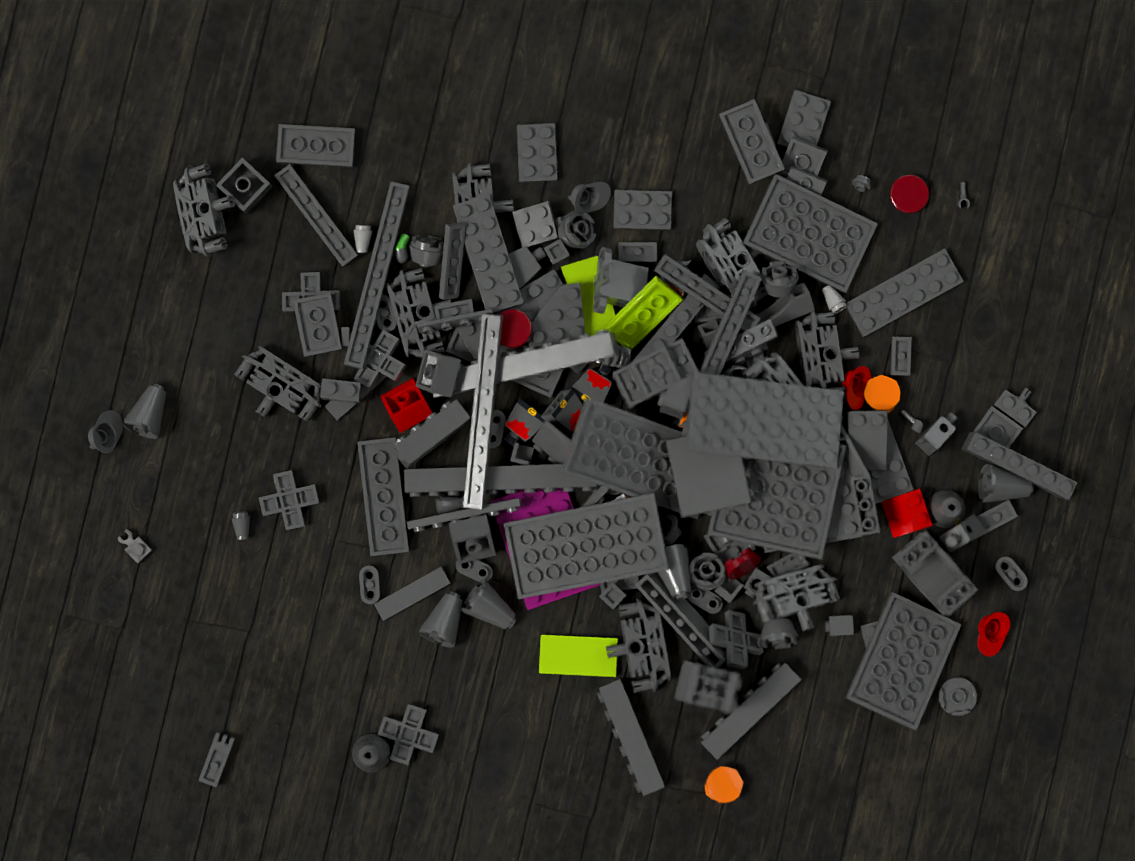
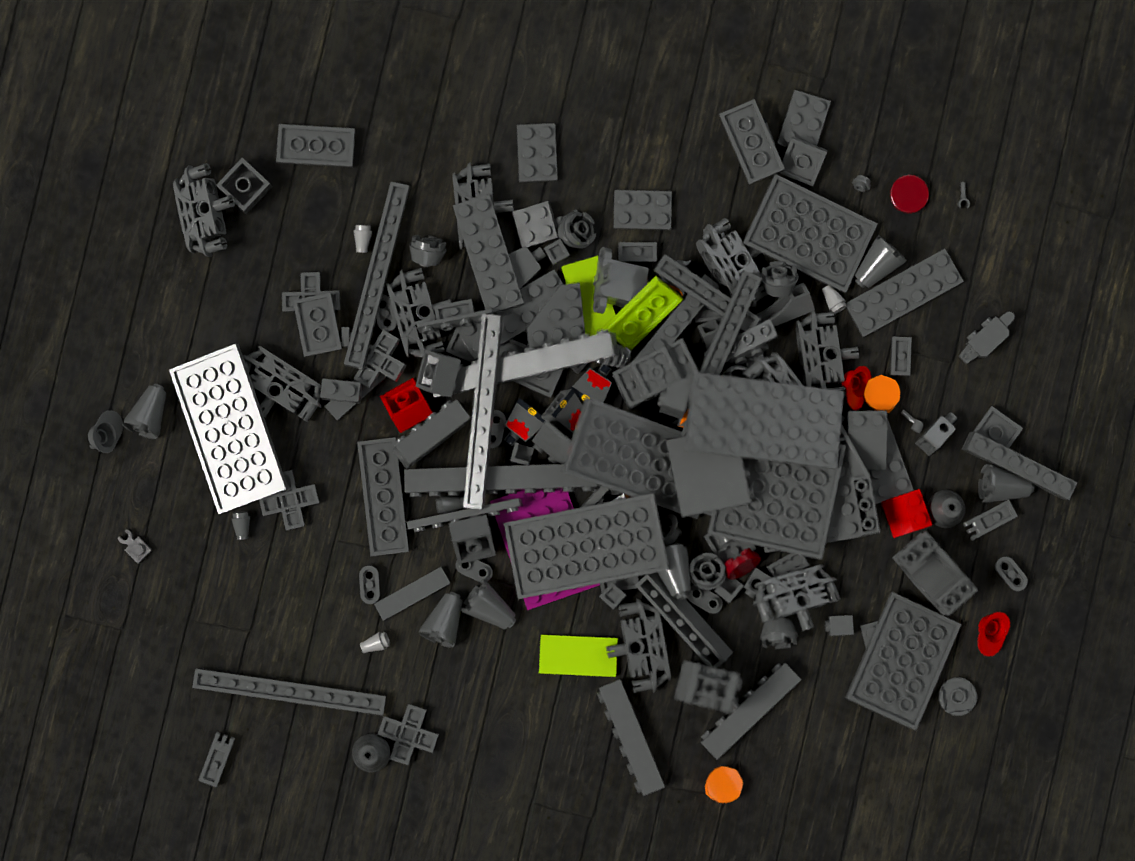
dark grey plate [274,164,358,267] -> none
arm [394,234,410,264] -> none
dark grey plate [439,223,466,300] -> none
dark red tile [499,309,533,349] -> none
dark grey piece [568,181,611,213] -> none
dark grey plate [709,610,763,669] -> none
dark grey plate [786,166,827,196] -> none
dark grey torso [940,514,984,553] -> none
dark grey plate [994,387,1036,427] -> none
none -> plate [169,344,288,514]
none -> dark grey plate [192,669,386,715]
none -> light grey cone [360,632,390,653]
none -> dark grey cone [855,235,907,288]
none -> dark grey hinge [959,311,1015,364]

